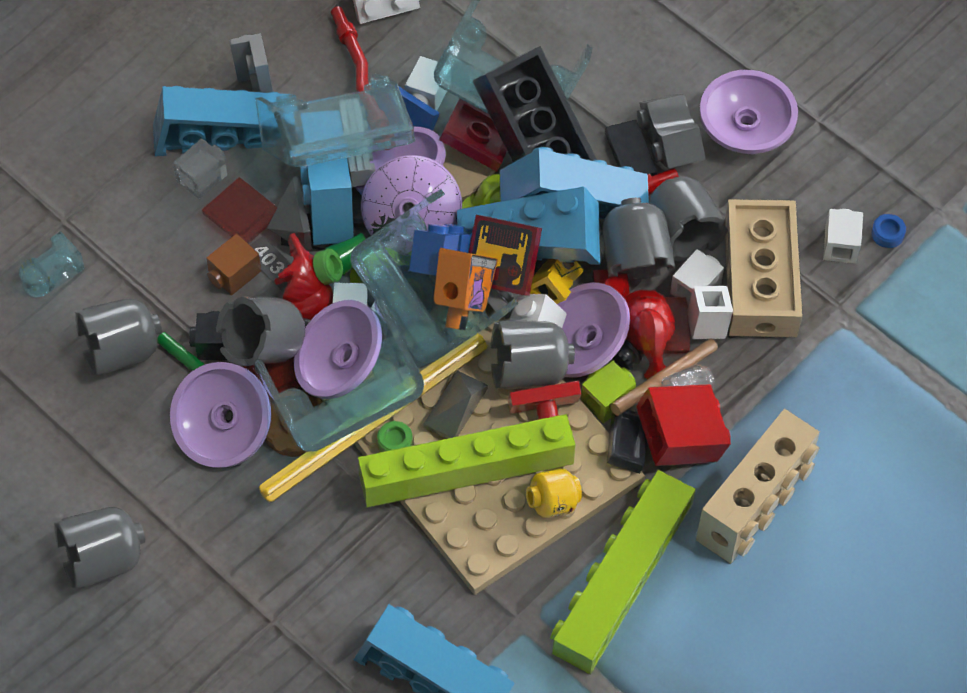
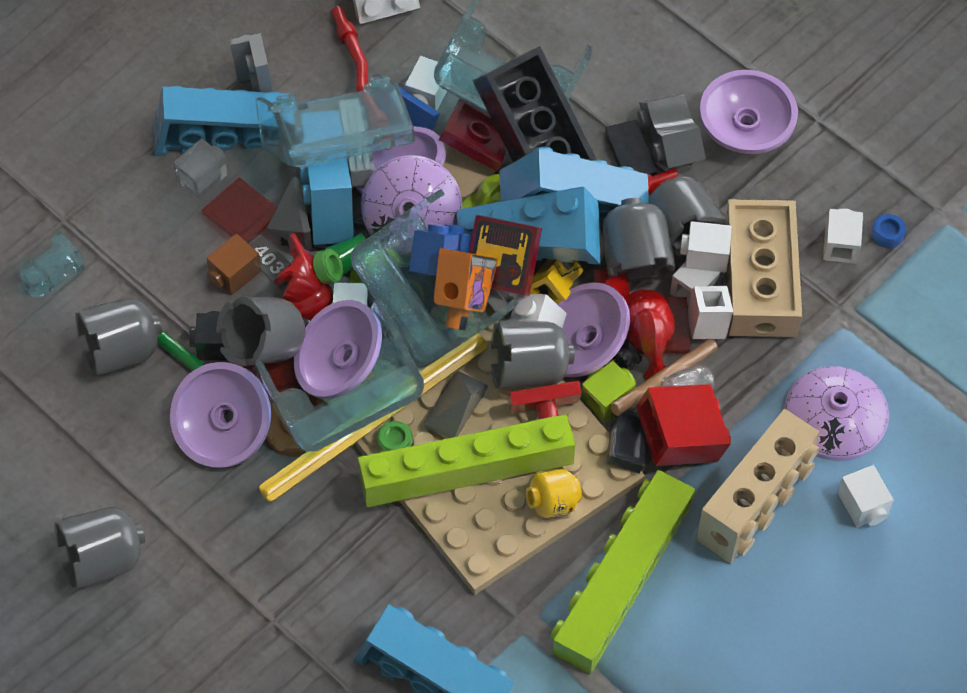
none -> white brick [680,221,732,272]
none -> lavender dish [784,366,889,461]
none -> white brick [838,465,894,528]

